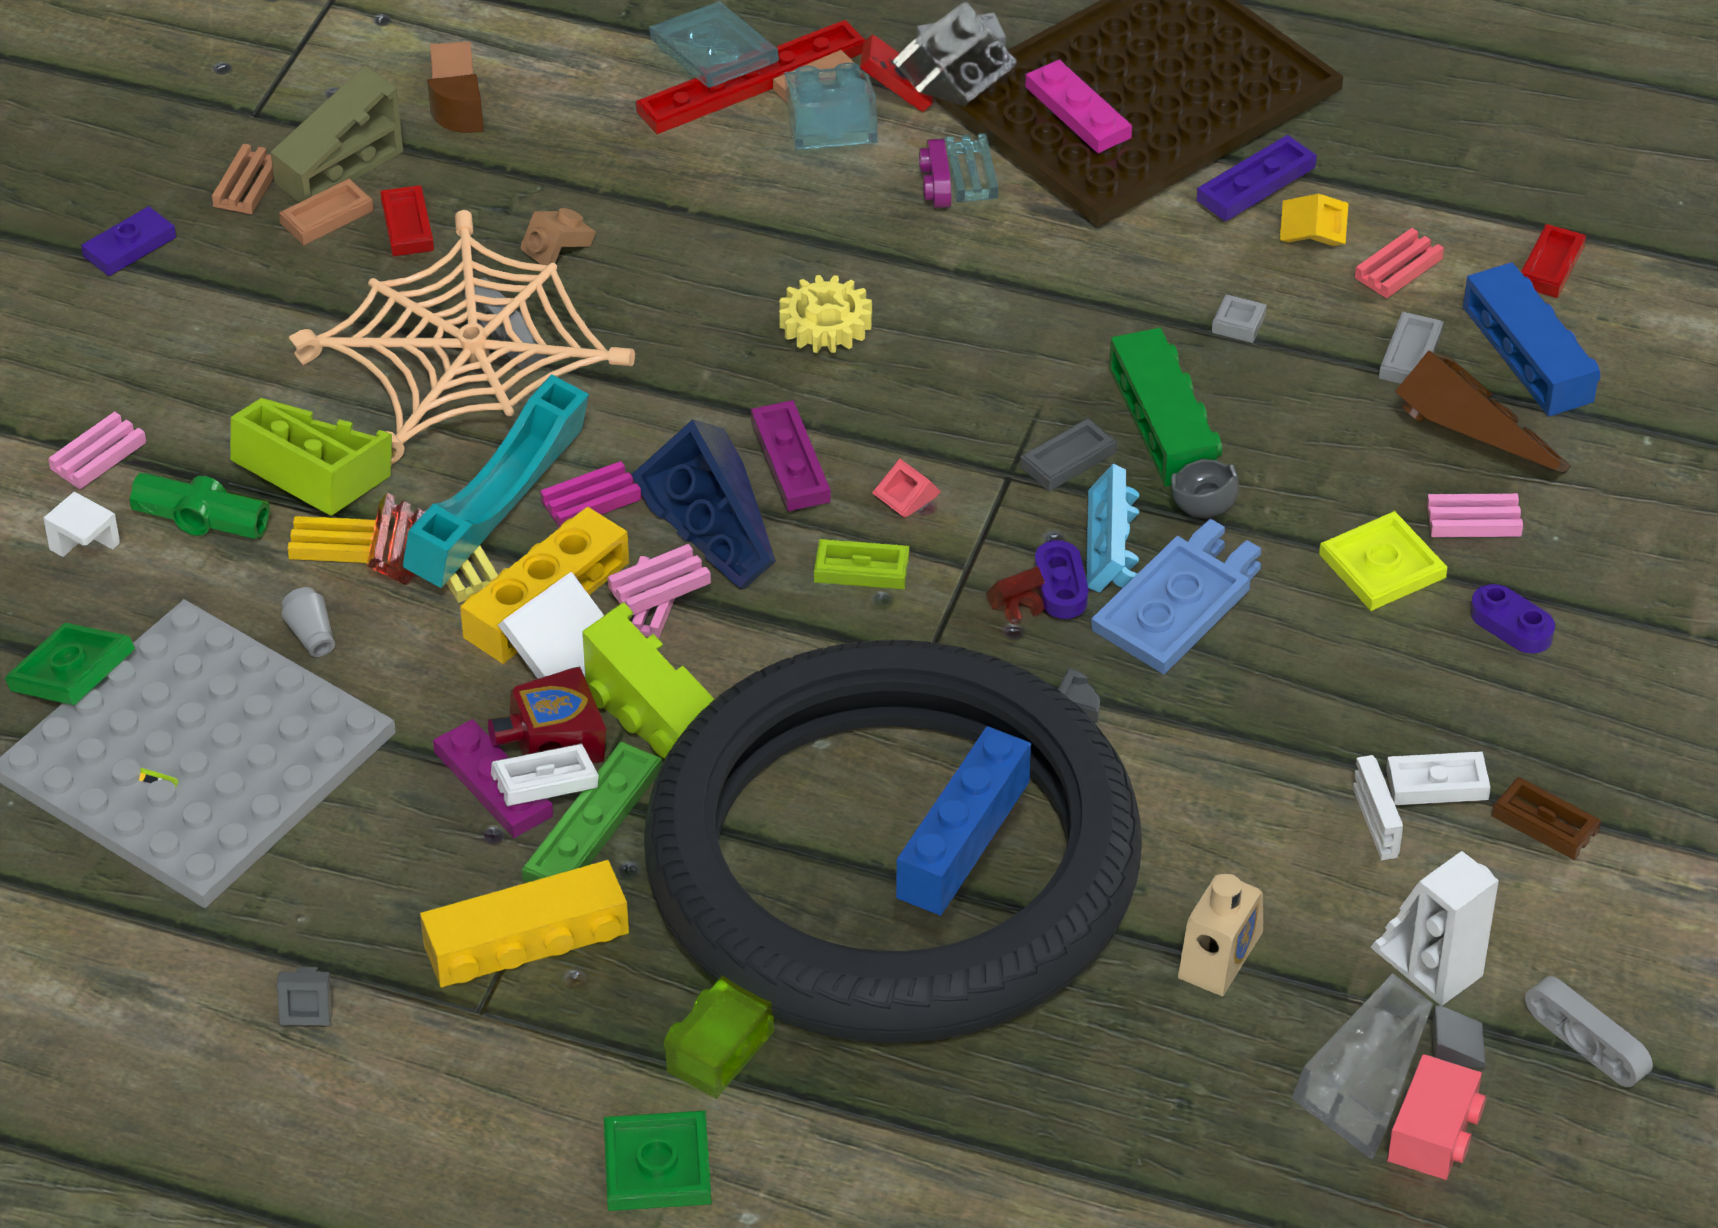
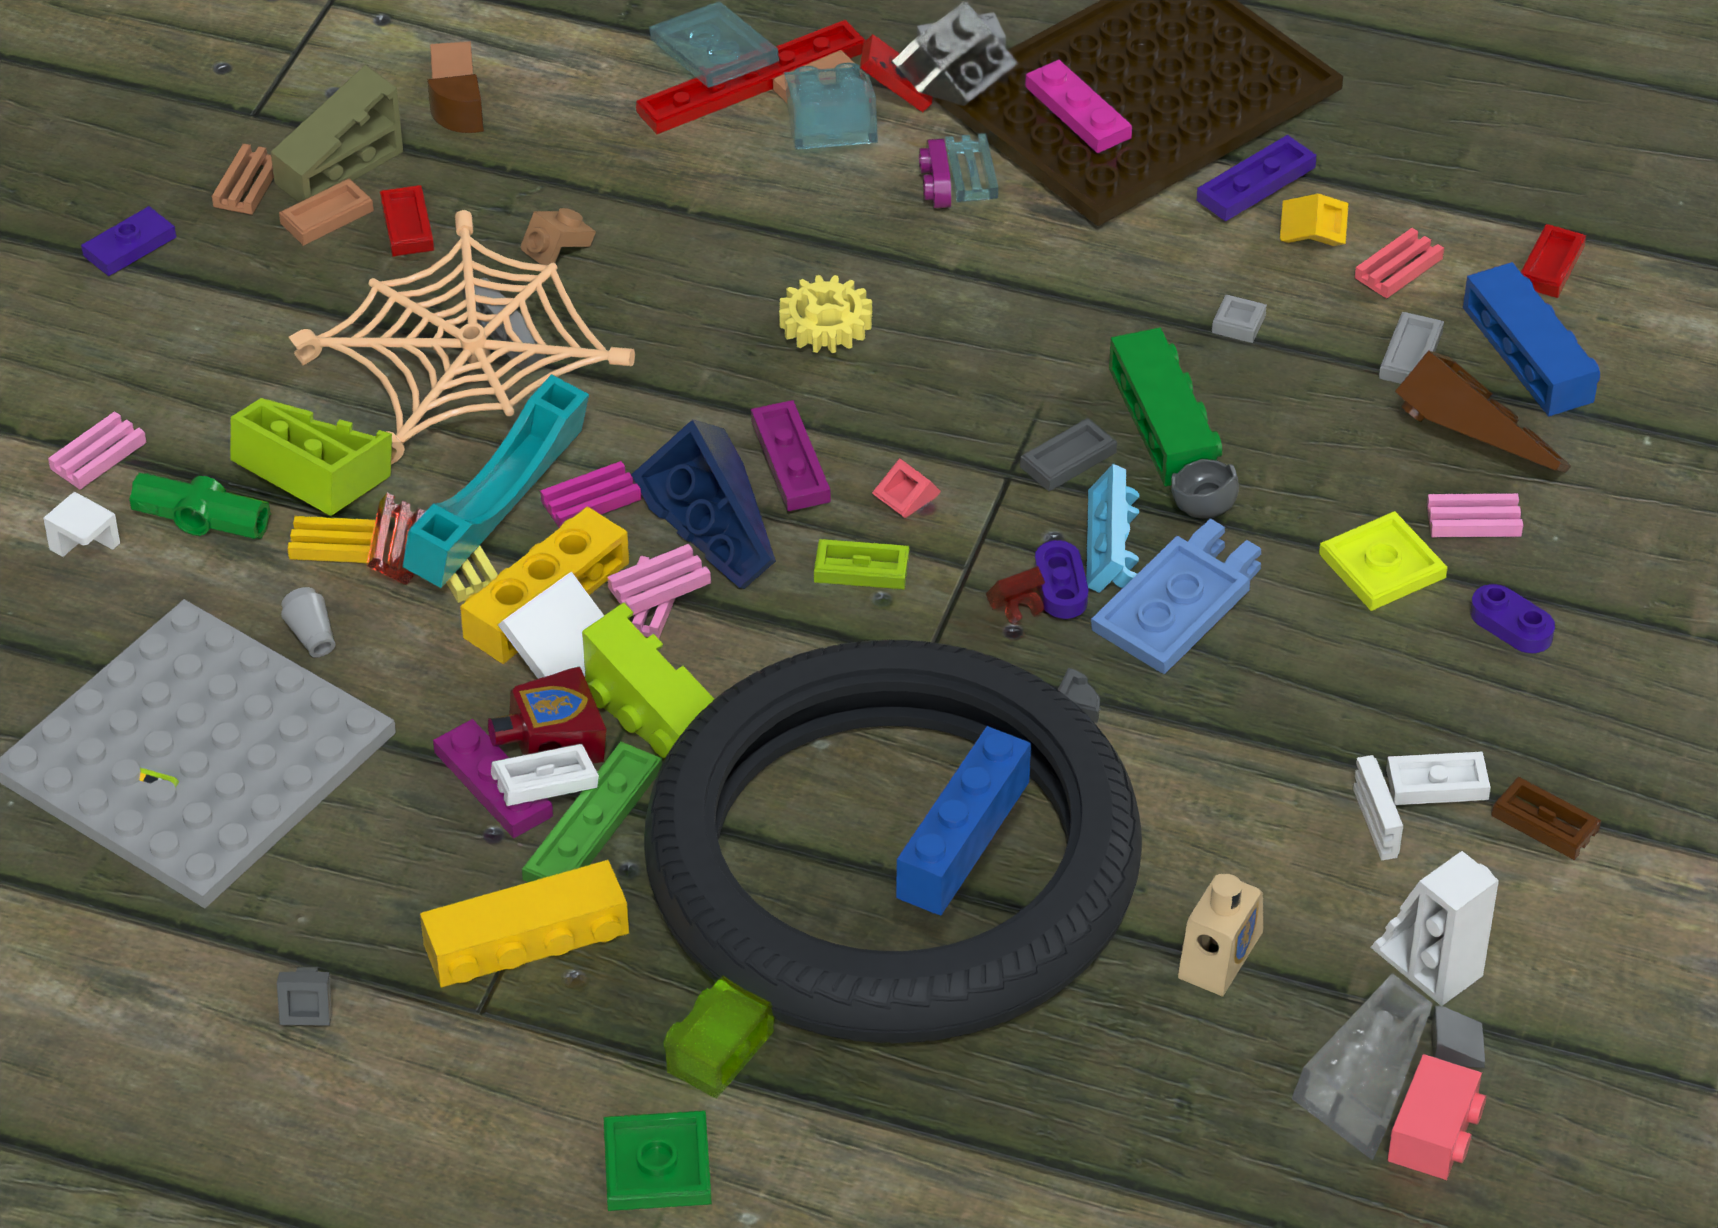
green tile [4,622,135,705] -> none
light grey beam [1525,976,1653,1087] -> none

